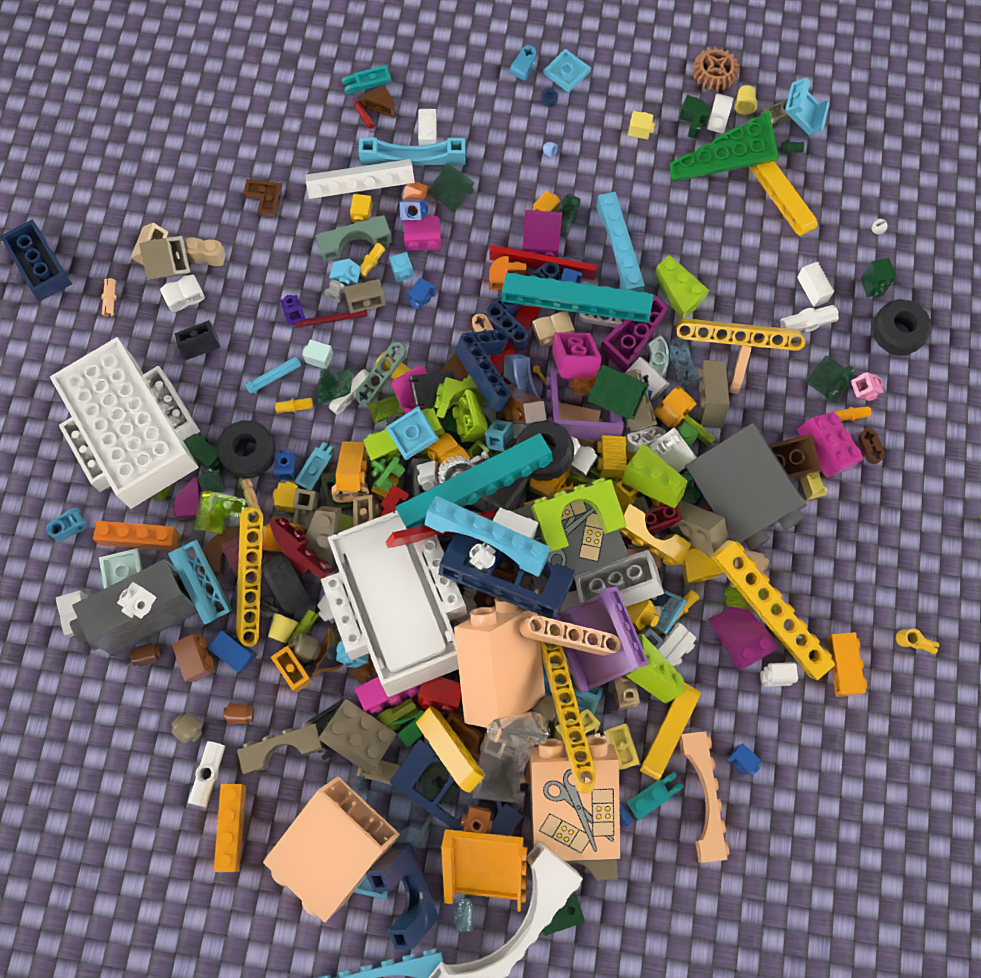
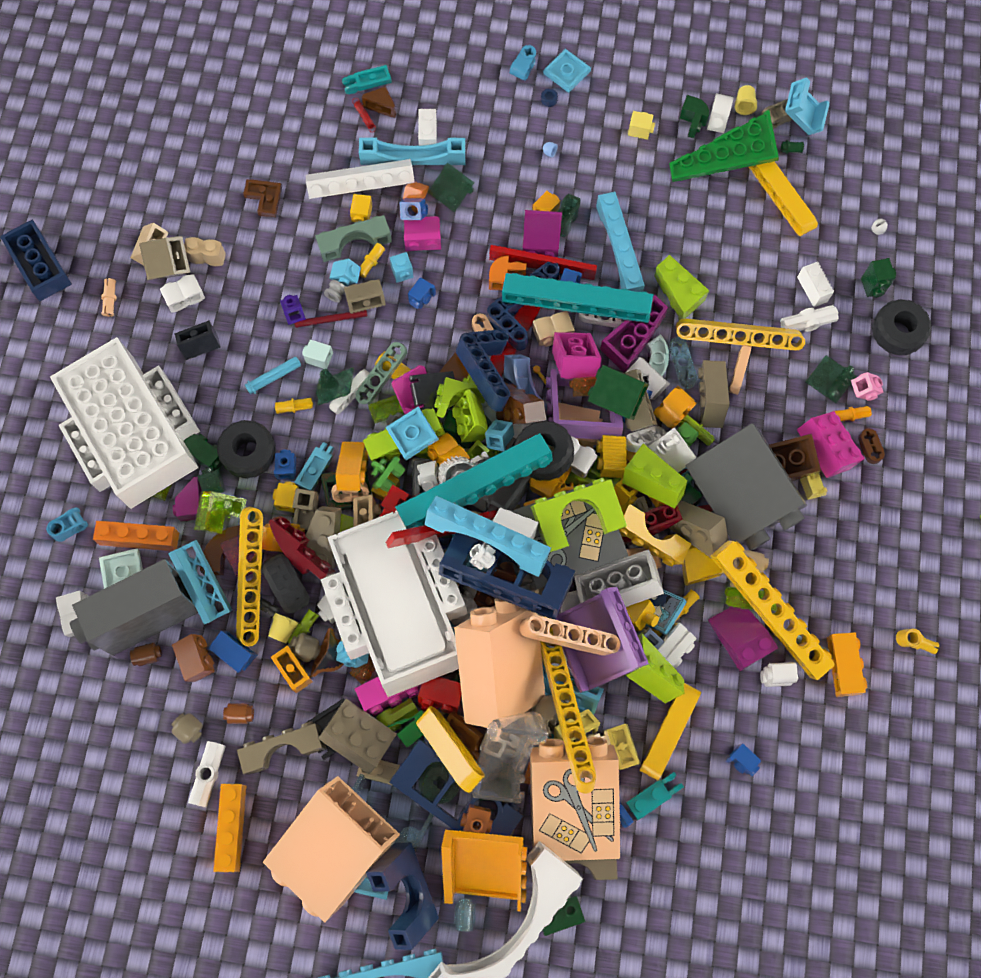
white brick [118,582,157,619] -> none
light nougat axle [241,479,261,516] -> none
tan hips [611,675,640,711] -> none
light nougat arch [679,731,729,863] -> none
nougat gear [692,47,739,92] -> none

